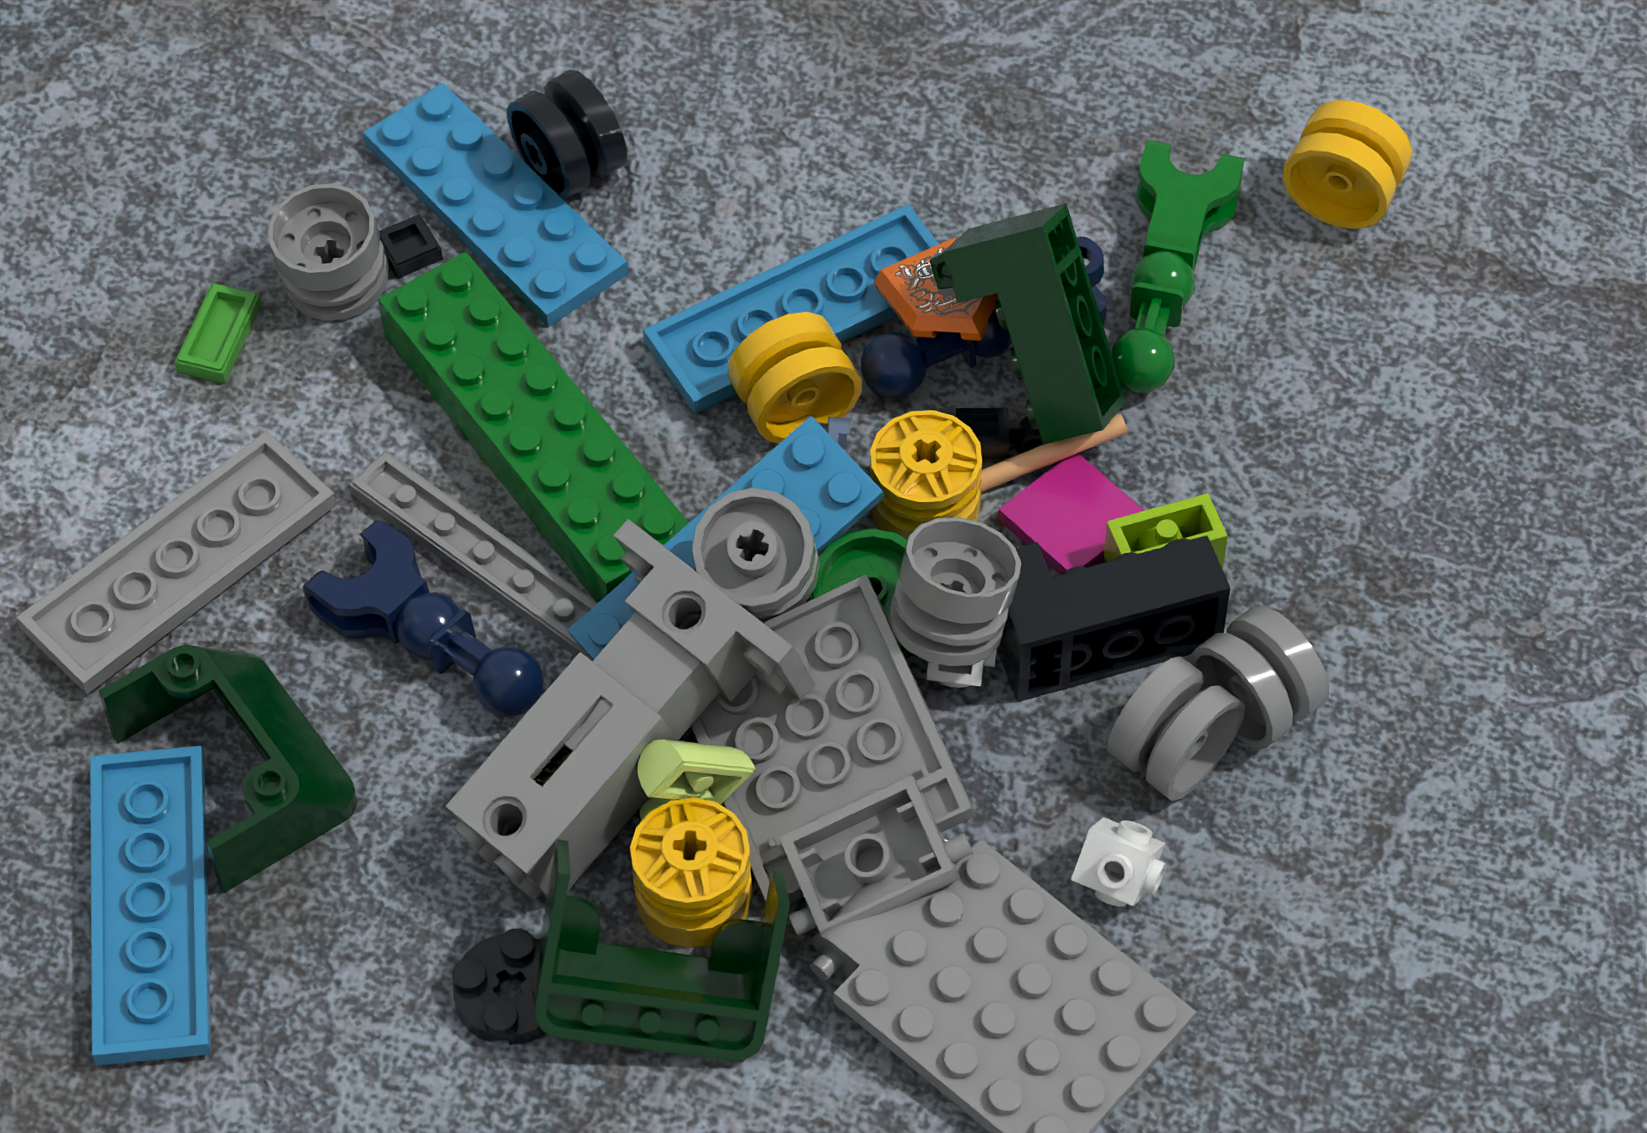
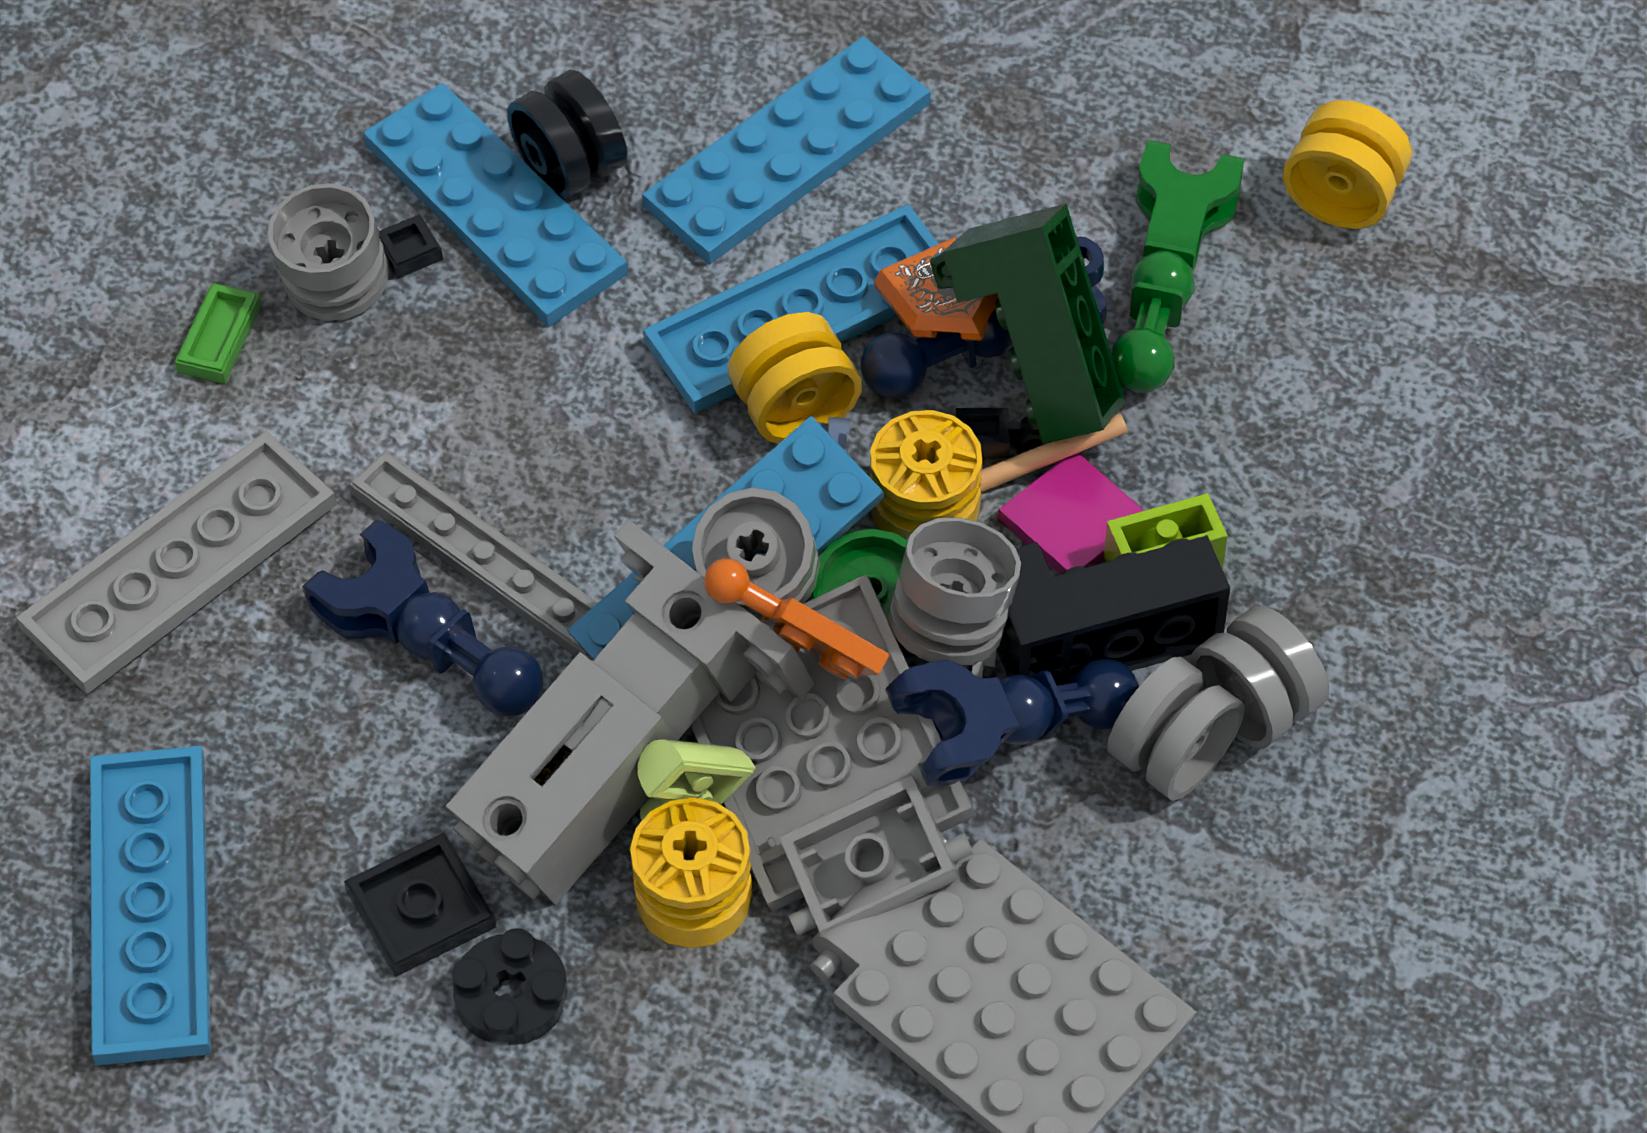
dark green windscreen [98,645,357,893] -> none
green brick [378,251,689,602] -> none
dark green windscreen [535,839,790,1061] -> none
white brick [1071,817,1167,907] -> none
none -> black tile [344,832,497,977]
none -> dark azure plate [642,36,931,265]
none -> orange plate [704,558,890,680]
none -> dark blue piece [885,659,1139,787]

